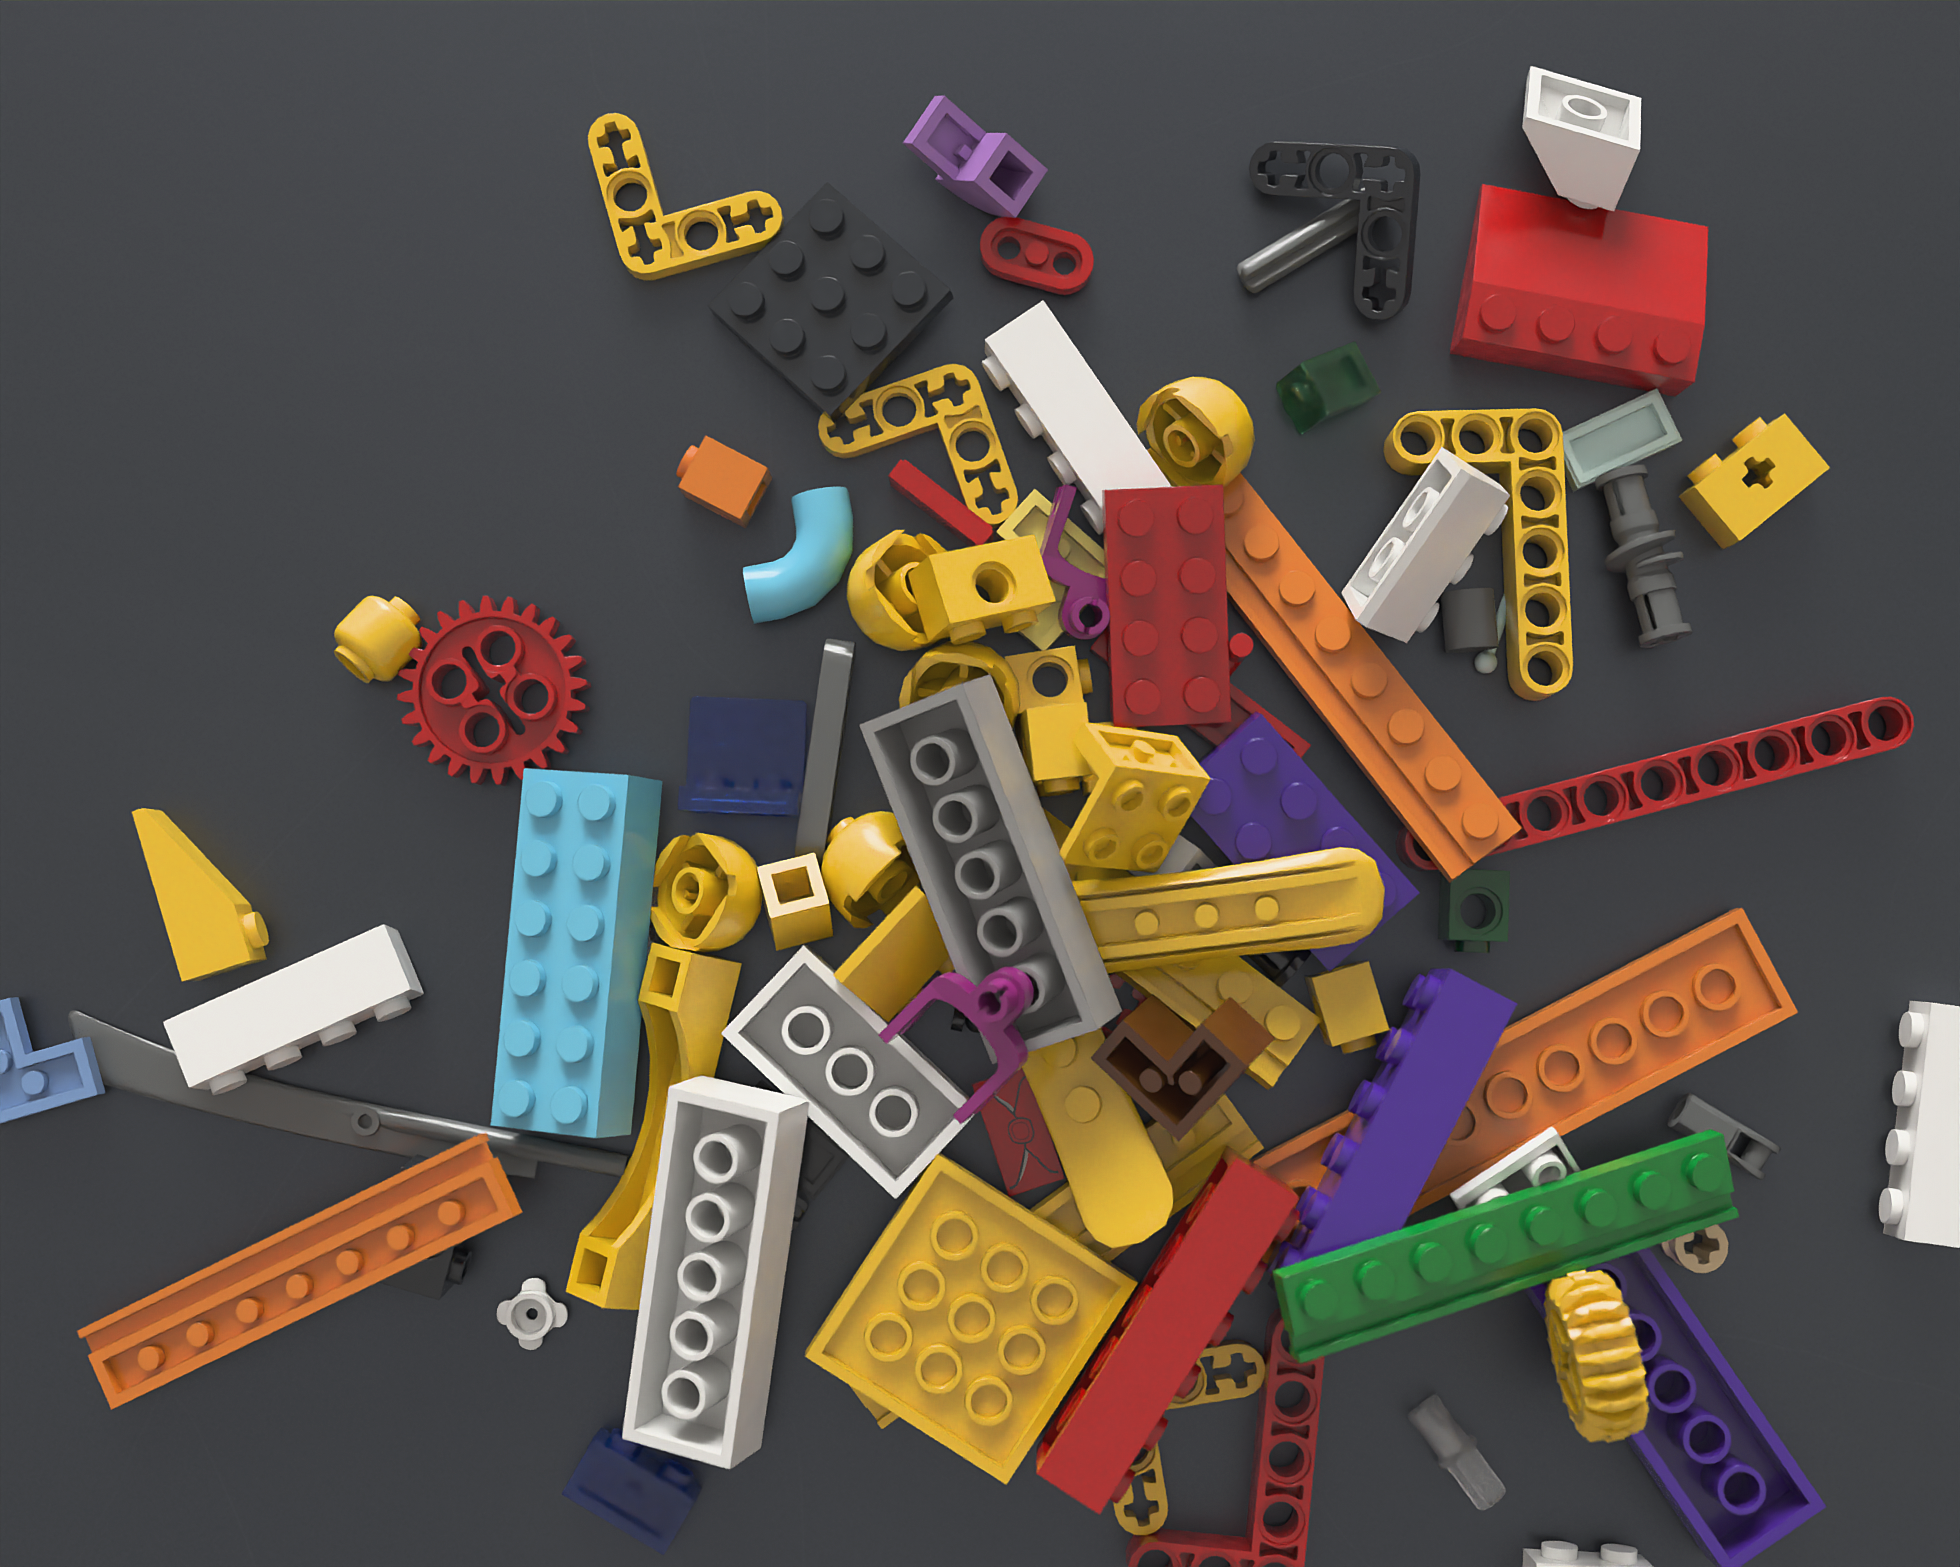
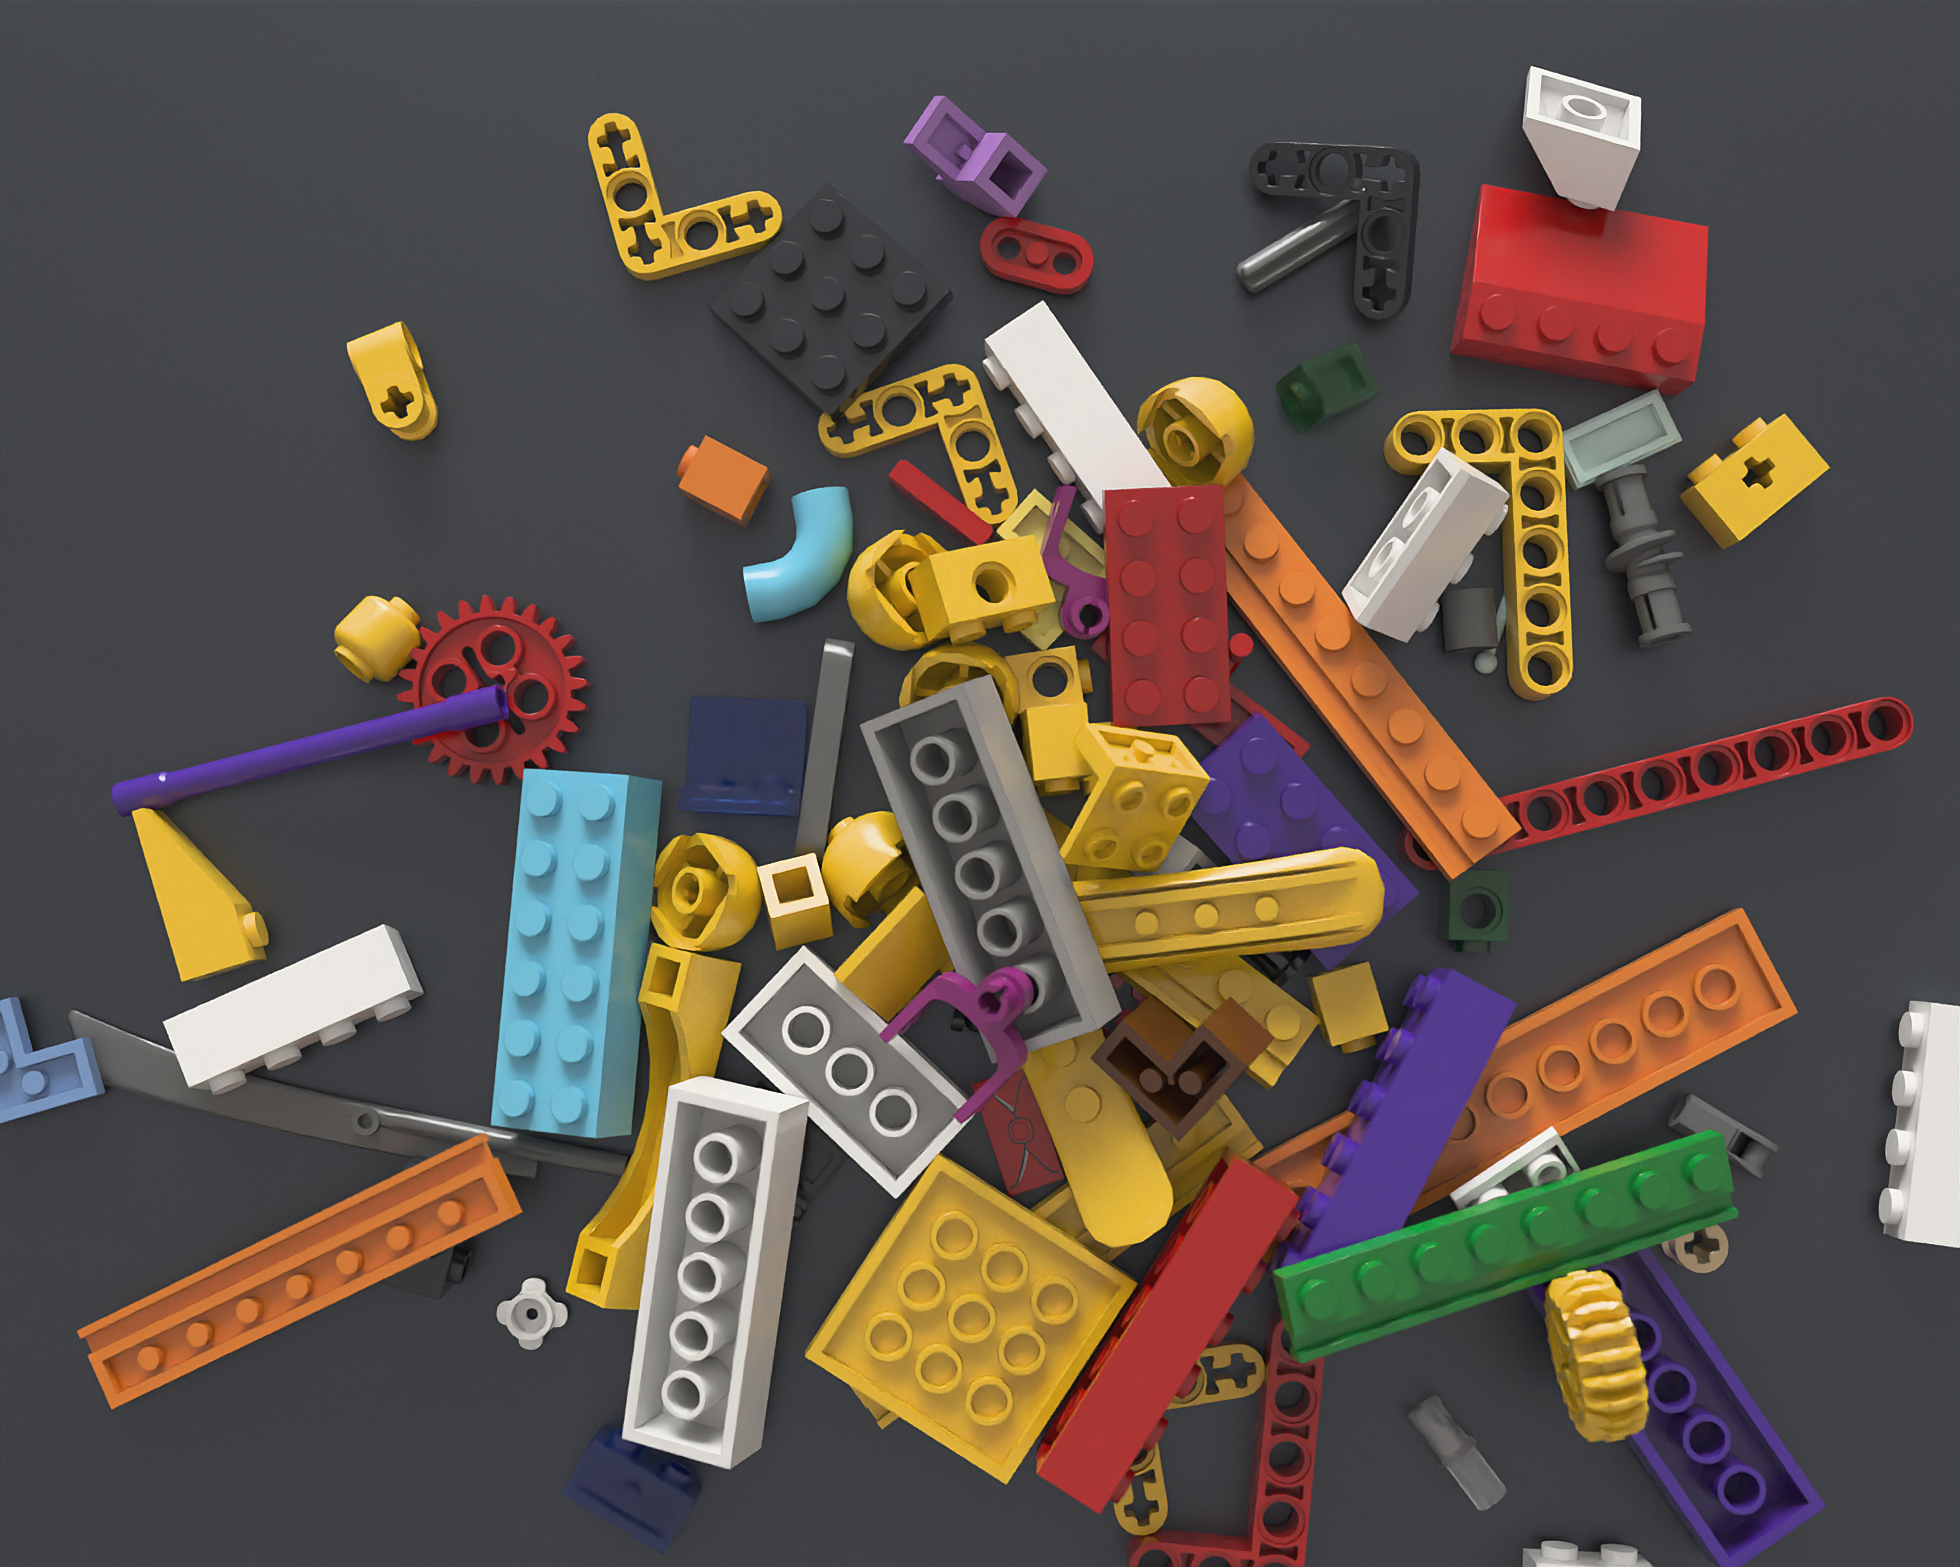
none -> dark purple piece [112,684,509,817]
none -> yellow piece [347,321,438,441]

